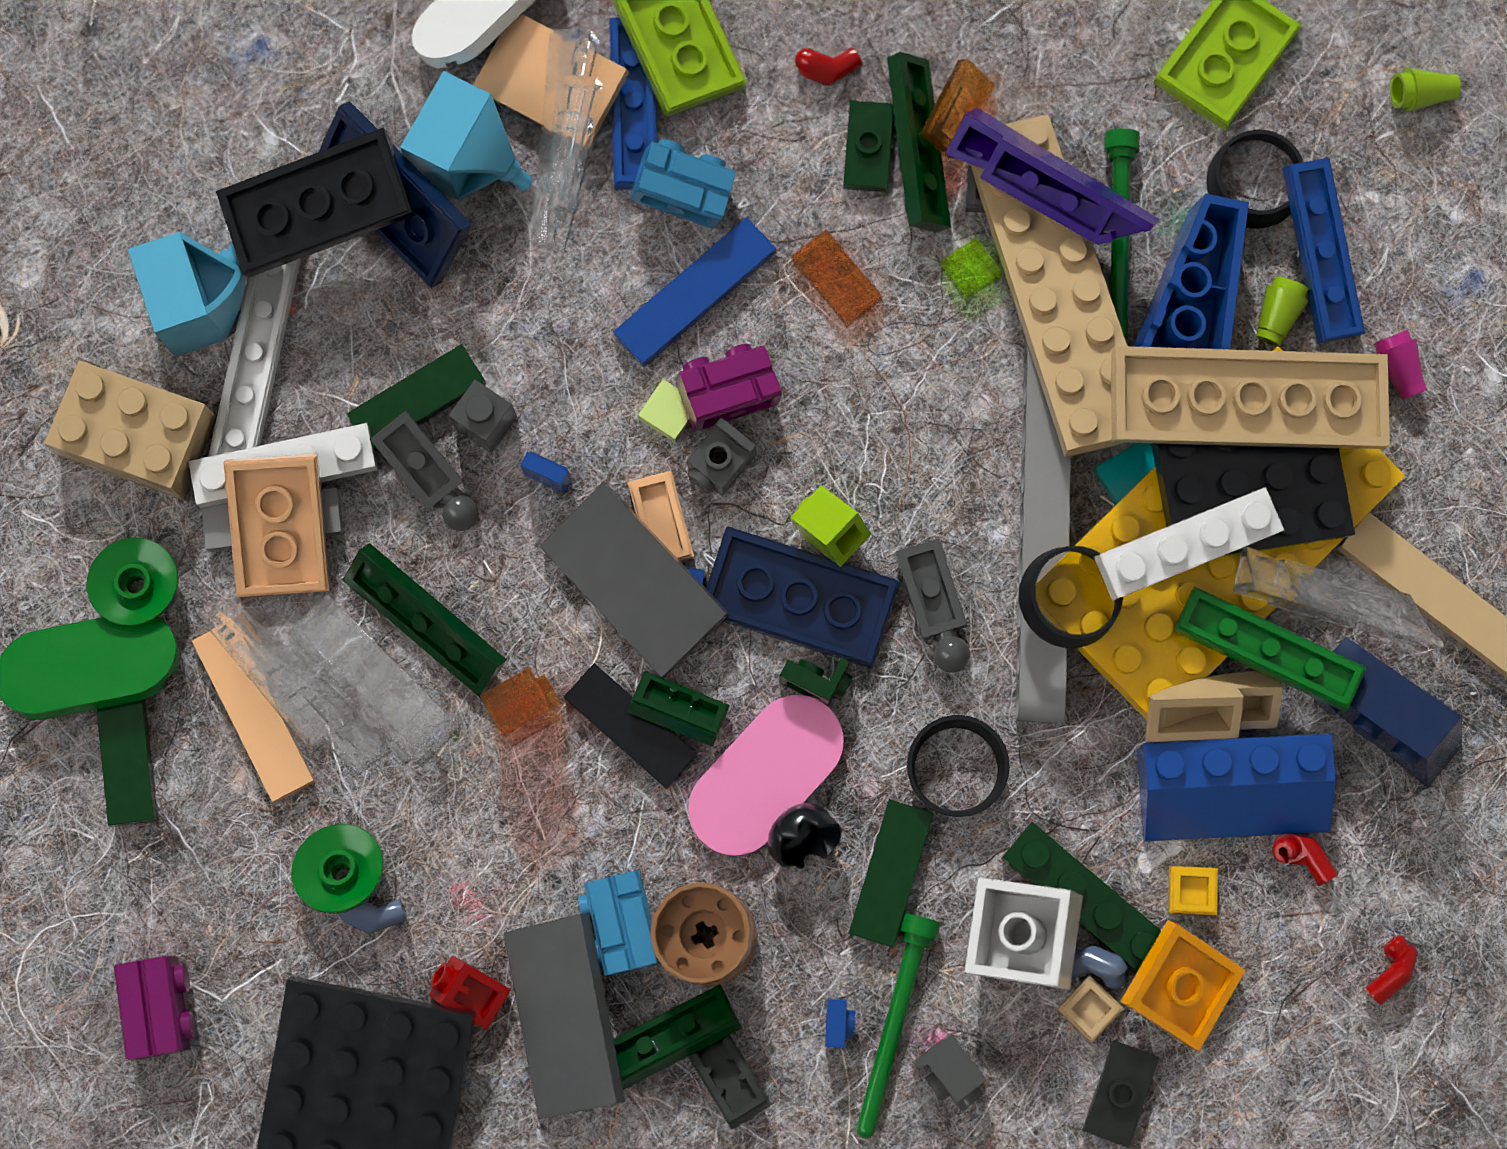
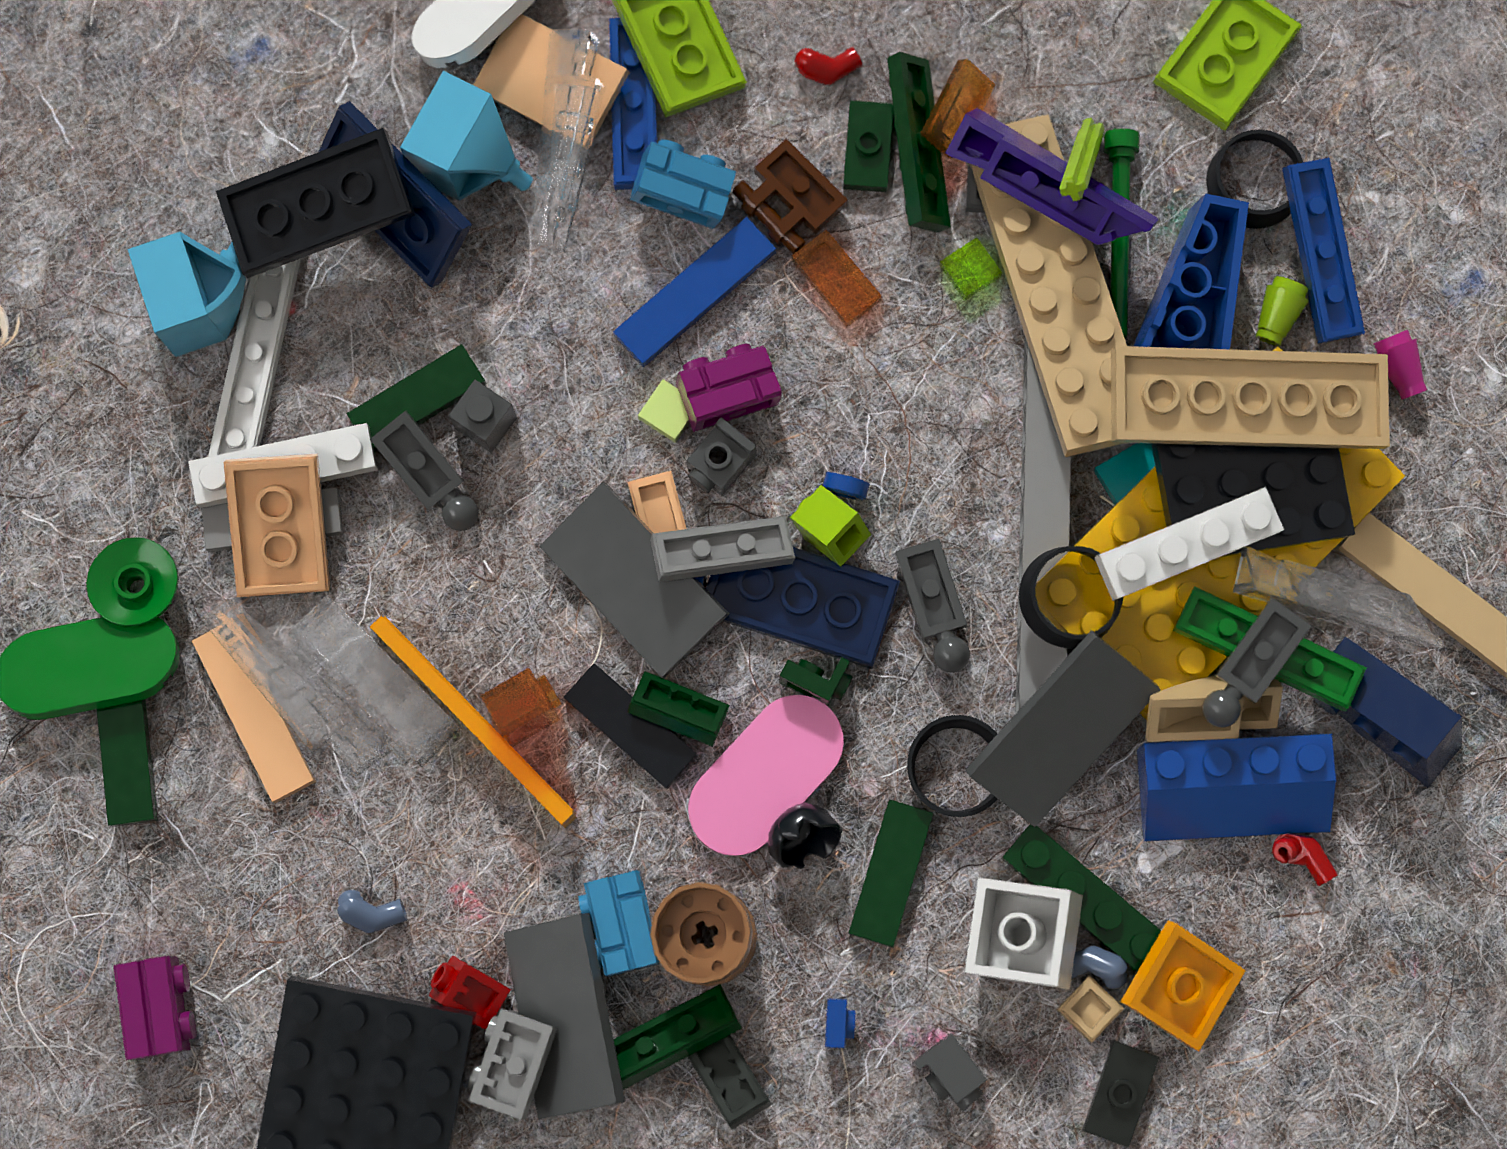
tan brick [44,360,217,500] -> none
green dish [291,824,384,914] -> none
dark green plate [343,543,507,697] -> none
blue tile [520,451,572,494] -> none
green piece [856,913,941,1139] -> none
yellow tile [1168,866,1218,916] -> none
red arm [1365,935,1418,1005] -> none
lime cone [1390,67,1461,112] -> none
none -> light orange tile [370,616,577,828]
none -> light grey bracket [468,1009,557,1120]
none -> light grey tile [650,516,795,582]
none -> reddish brown plate [732,138,848,255]
none -> blue tile [823,472,870,501]
none -> dark grey tile [965,630,1161,827]
none -> lime axle [1059,117,1105,201]
none -> dark grey plate [1203,598,1312,728]

